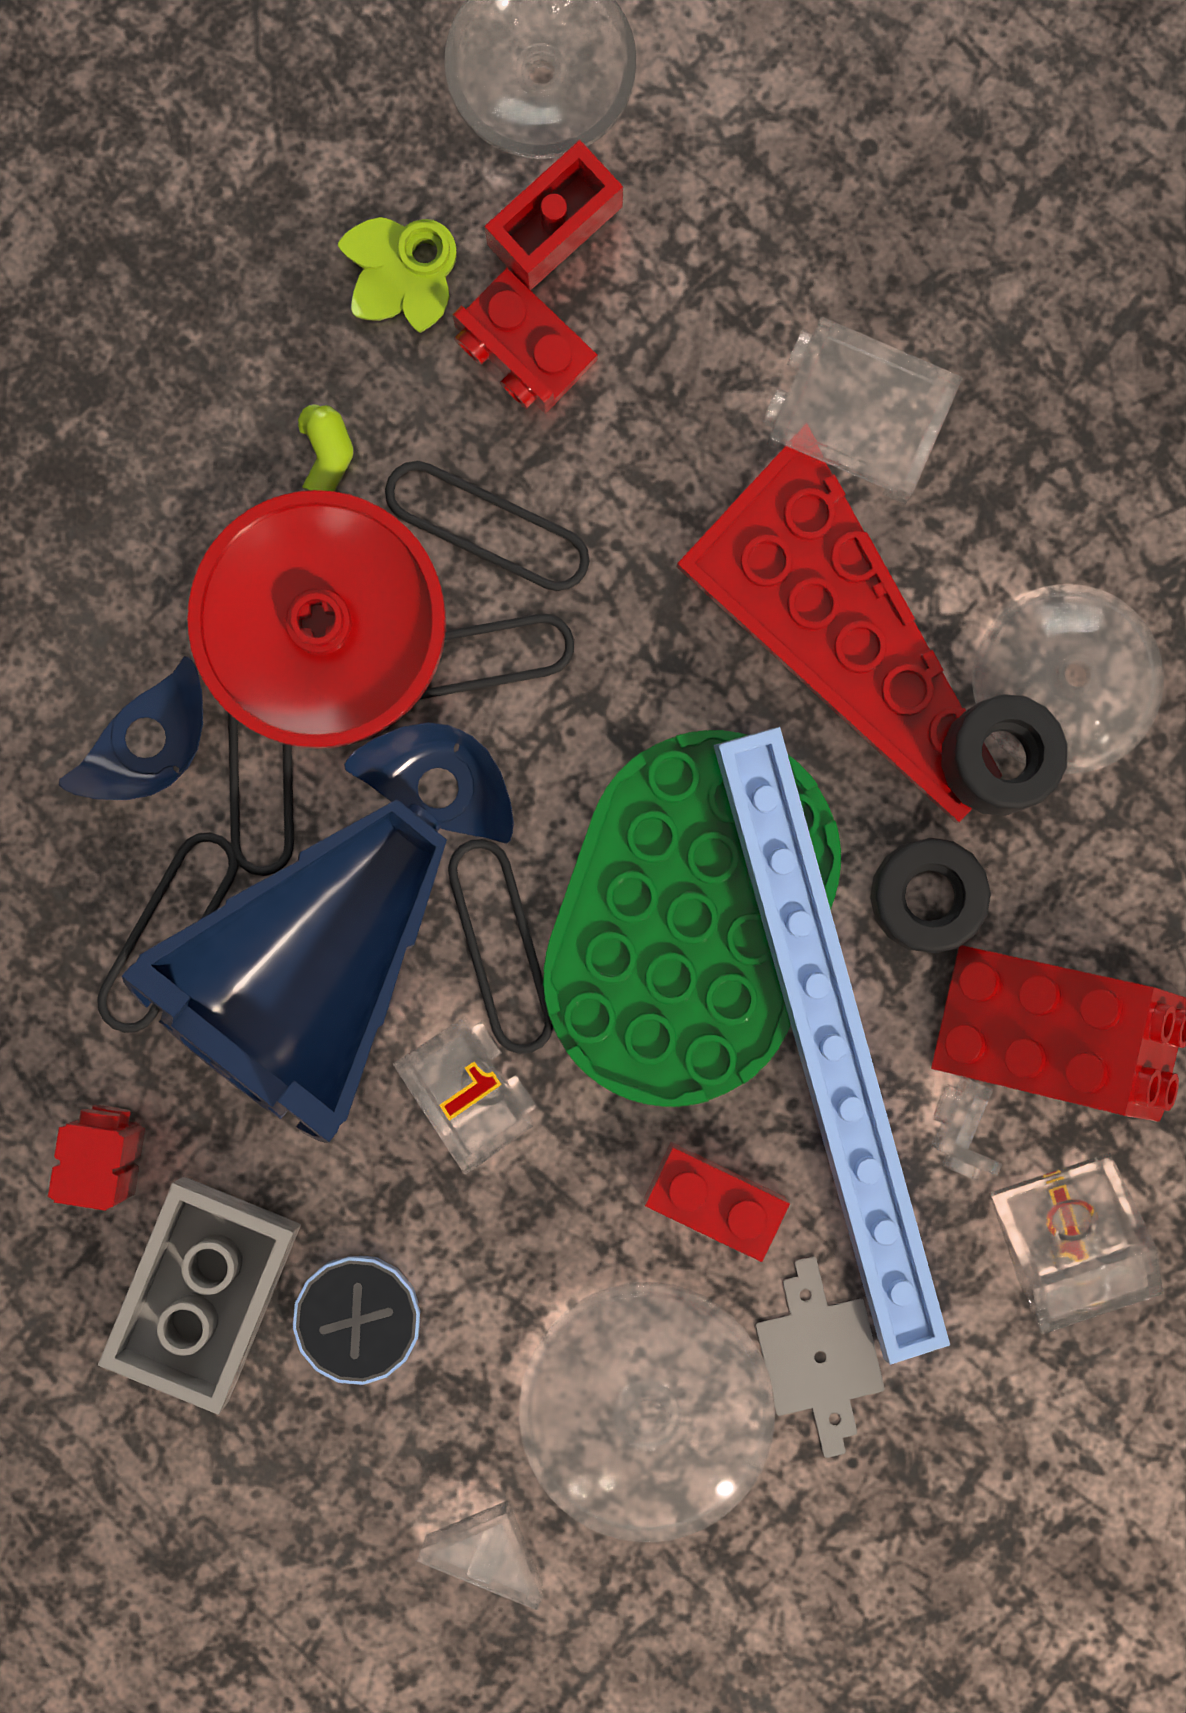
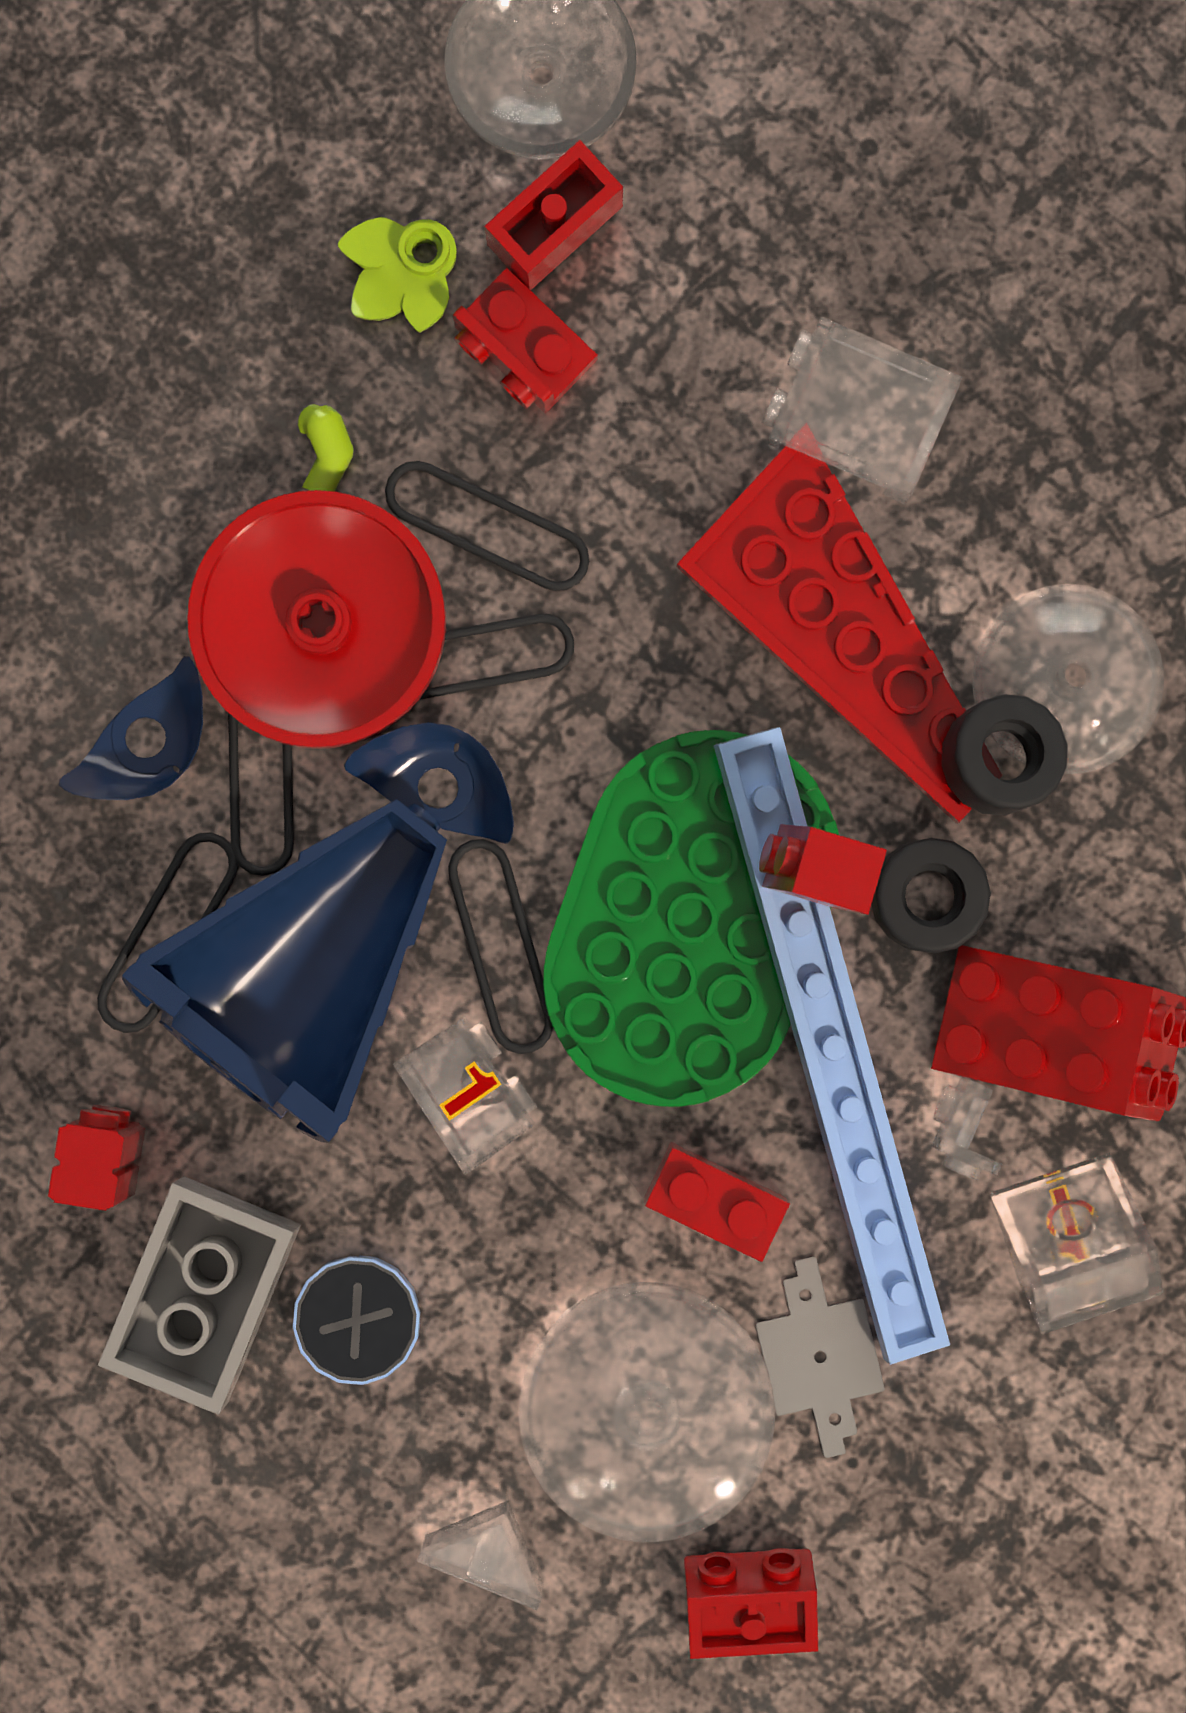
none -> red bracket [684,1548,818,1659]
none -> red brick [759,824,887,915]

